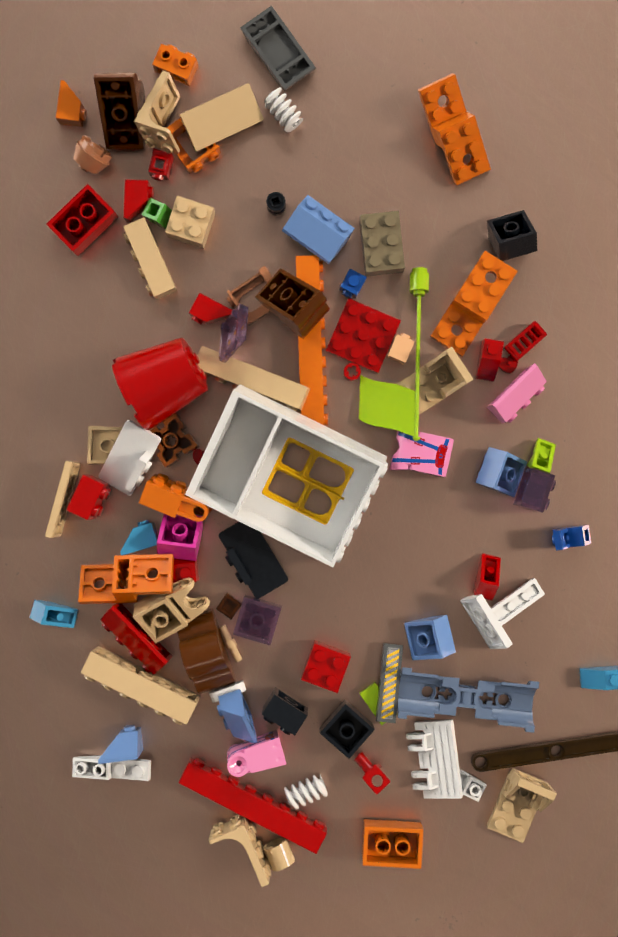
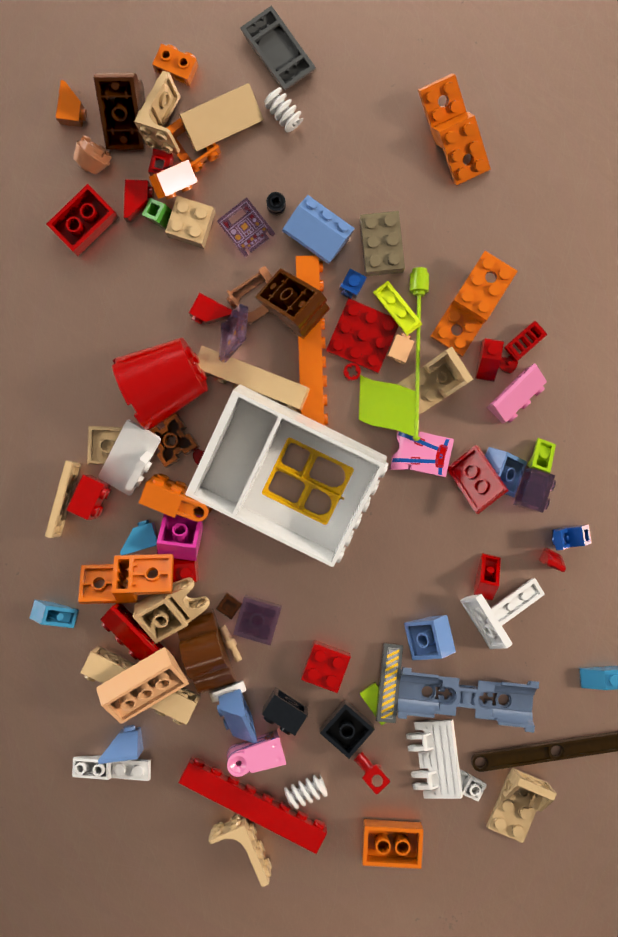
tan brick [123,217,177,300] -> none
black bracket [219,522,288,599] -> none
tan piece [263,837,295,871] -> none
black brick [487,210,537,261] -> none
none -> light nougat slope [96,647,189,724]
none -> brick [149,160,198,200]
none -> container [217,197,275,258]
none -> neon yellow tile [373,281,422,336]
none -> tile [447,445,509,514]
none -> red slope [539,548,566,572]

